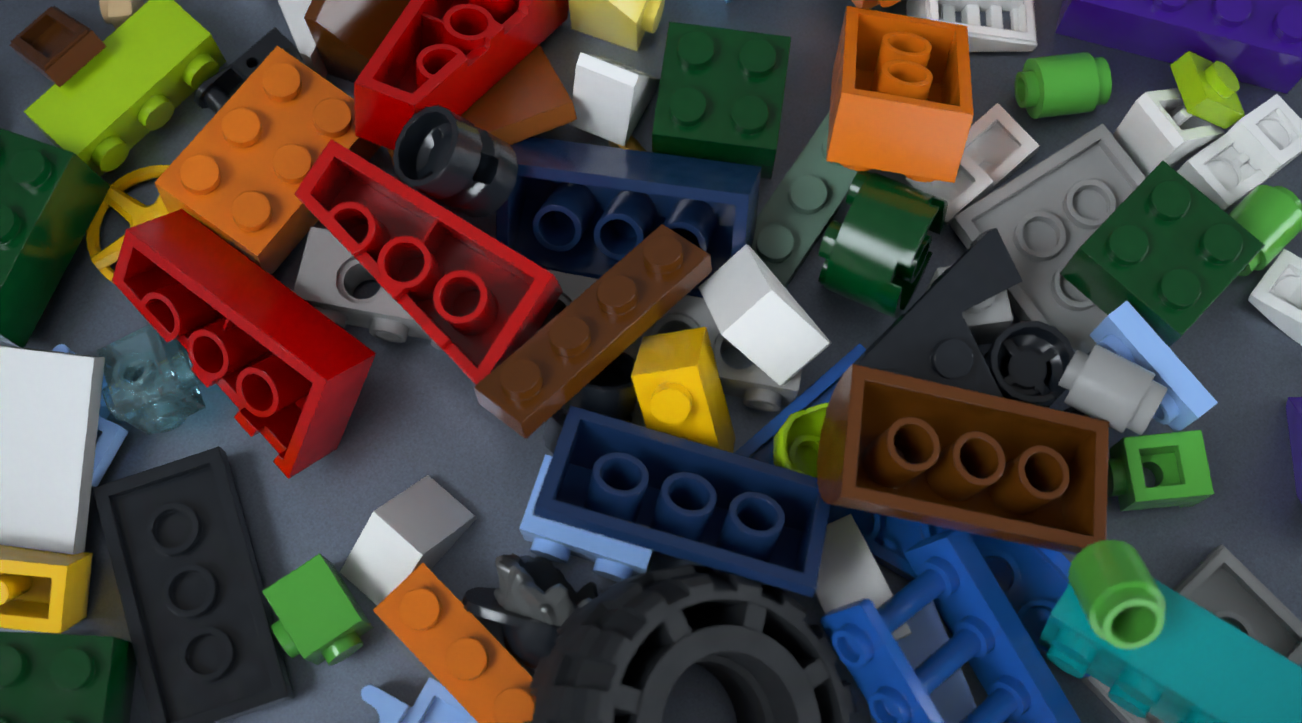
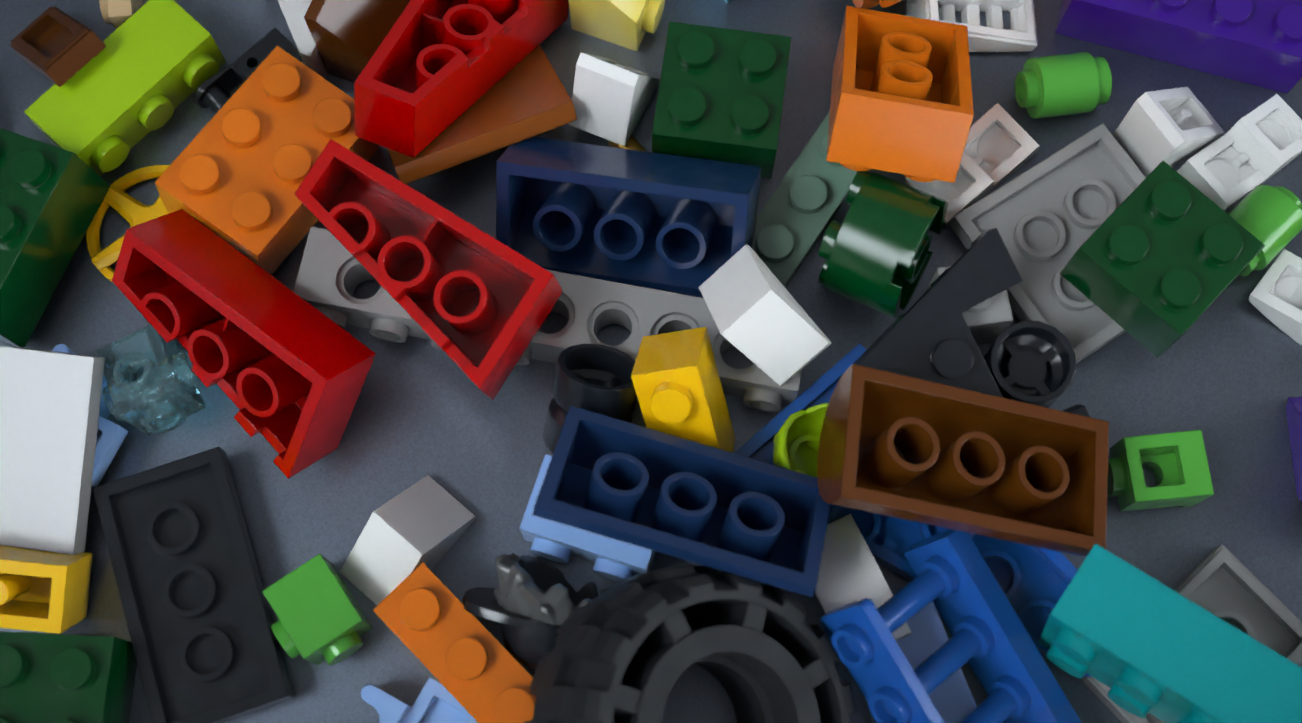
black wheel [393,105,518,218] -> none
reddish brown plate [474,224,712,439] -> none
light grey brick [1058,344,1168,435] -> none
bright green brick [1068,540,1165,649] -> none
light blue plate [1089,301,1218,432] -> none
lime plate [1170,51,1245,129] -> none

